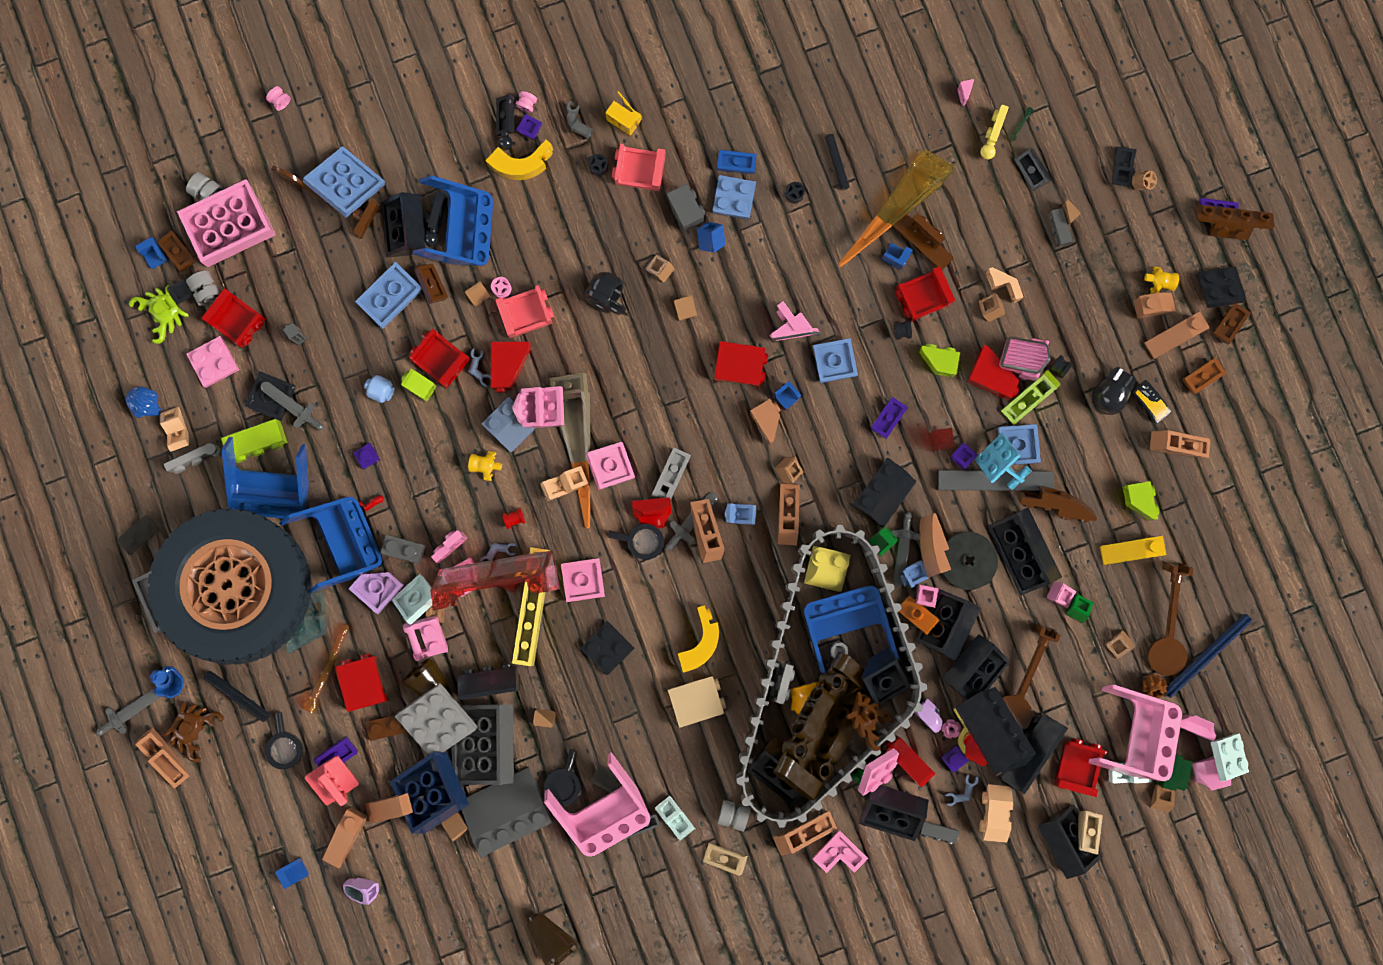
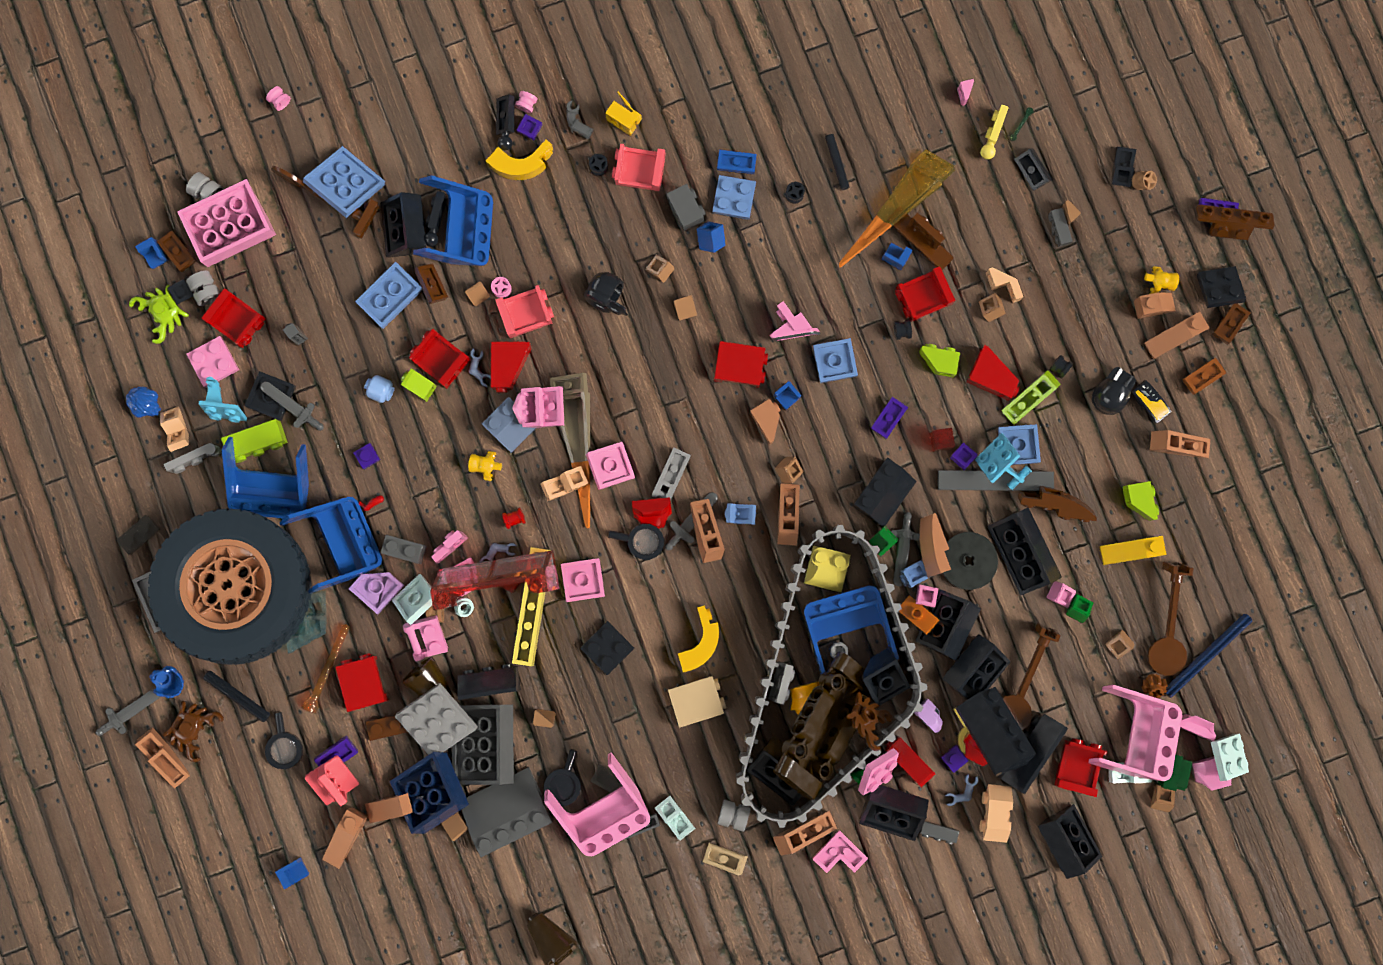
lavender rock [343,878,379,905] -> none
bright pink plate [942,719,961,739] -> none
bright pink piece [999,336,1051,382] -> none
tan slope [1078,811,1103,855] -> none
none -> medium azure plate [199,377,247,423]
none -> light aqua plate [454,598,474,617]

